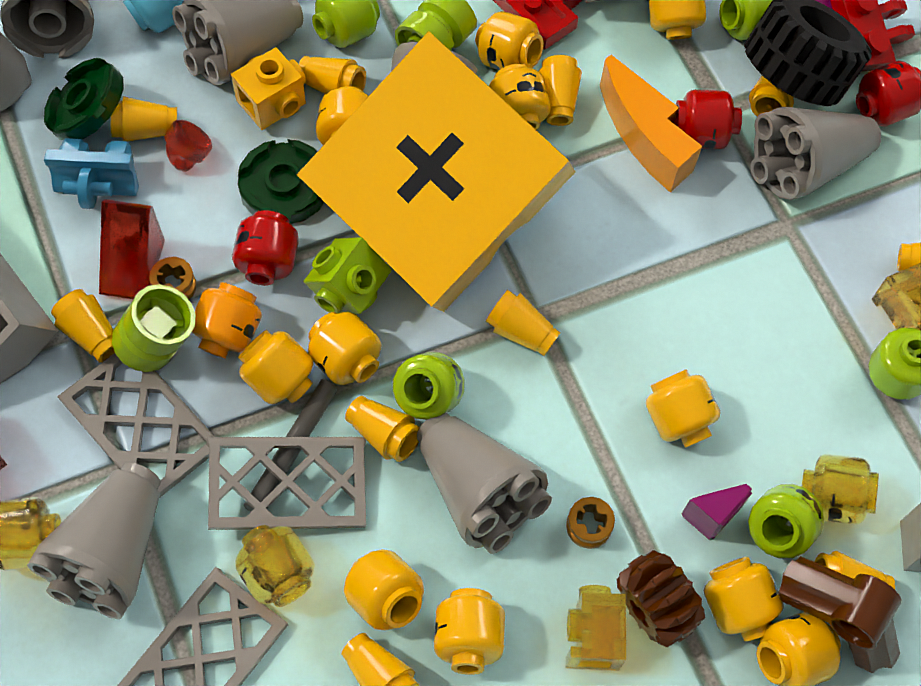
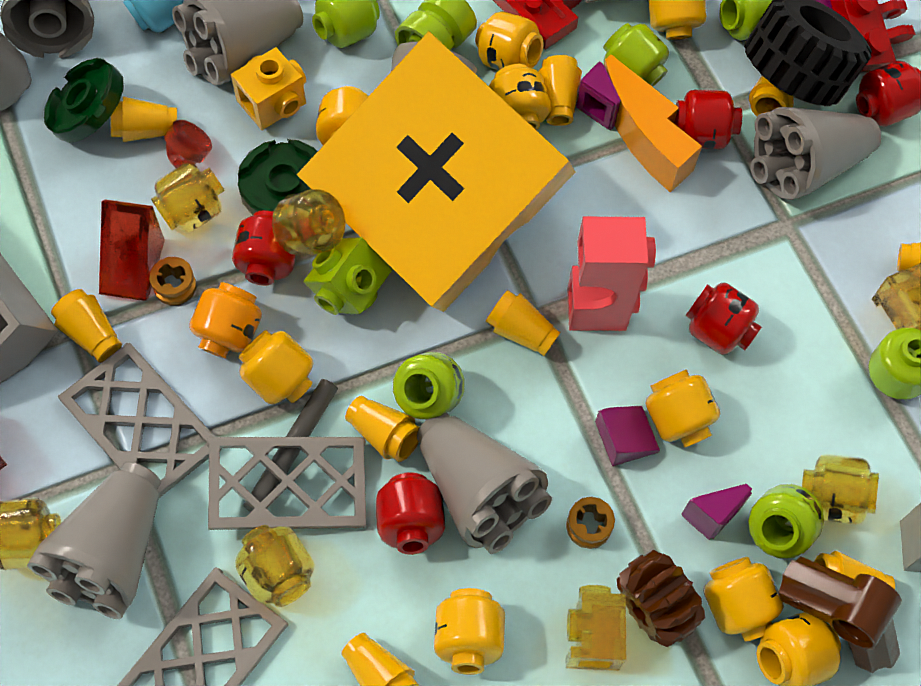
dark azure hips [44,138,139,209] -> none
lime wheel [112,284,196,372] -> none
yellow cone [299,56,366,94] -> none
yellow head [308,312,382,385] -> none
yellow head [344,549,424,631] -> none
none -> clear yellow head [151,162,225,233]
none -> clear yellow head [272,189,346,257]
none -> red head [376,472,445,555]
none -> coral arch [567,216,656,331]
none -> magenta slope [576,61,621,130]
none -> magenta slope [595,406,660,467]
none -> lime head [603,23,669,87]
none -> red head [685,282,762,355]

